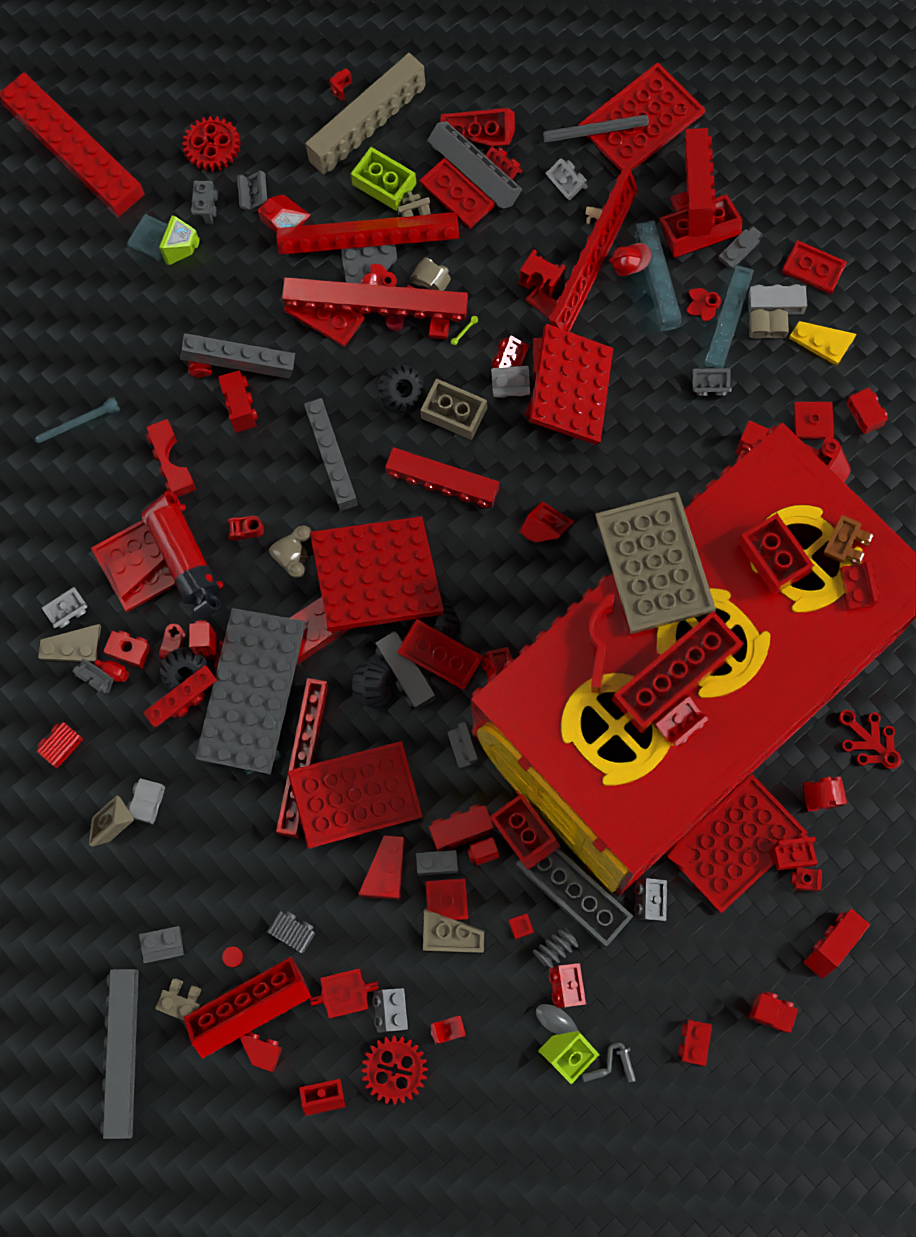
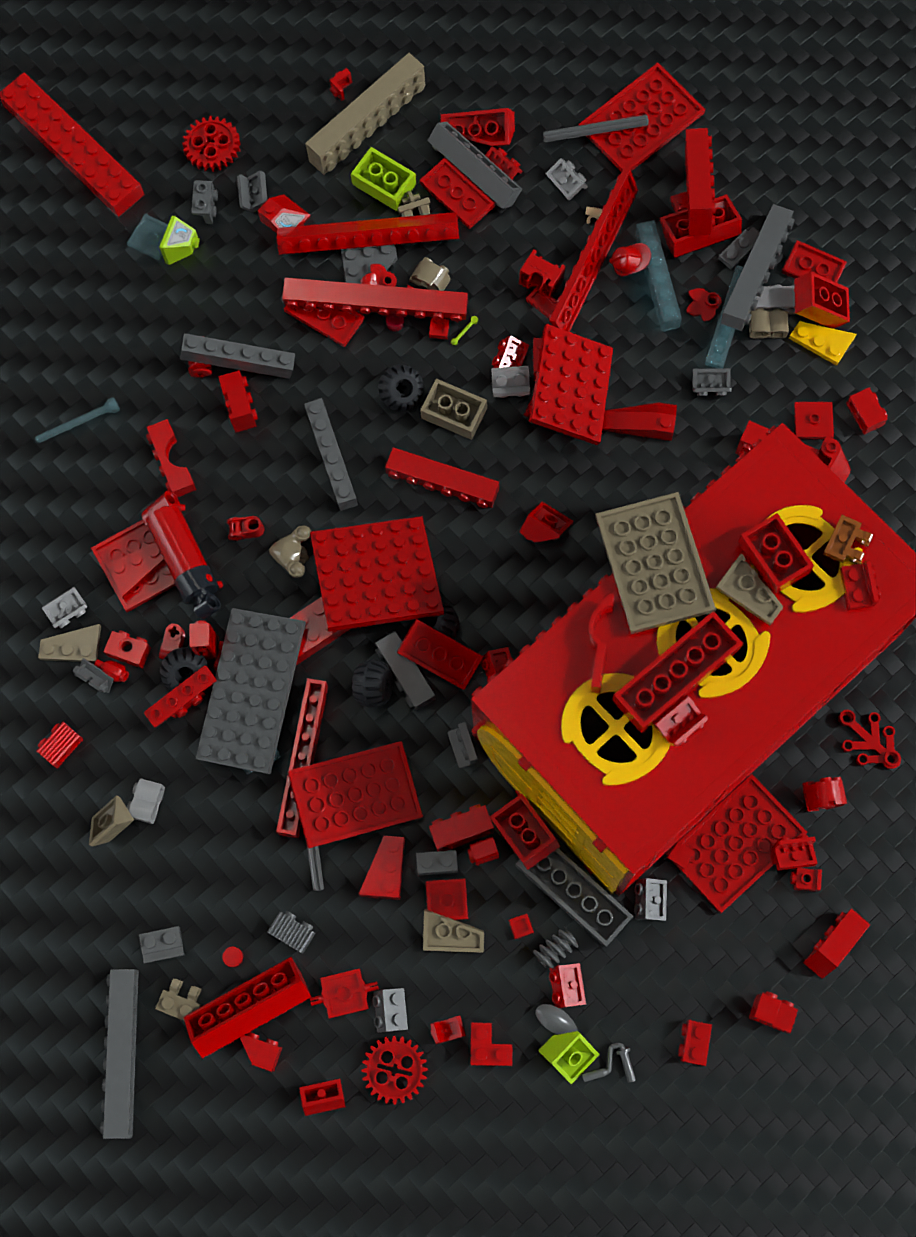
none -> dark grey axle [307,846,324,891]
none -> red brick [471,1023,512,1066]
none -> red wedge [602,402,677,441]
none -> dark tan wing [716,553,783,626]
none -> dark grey brick [721,204,795,331]
none -> red brick [794,271,850,329]

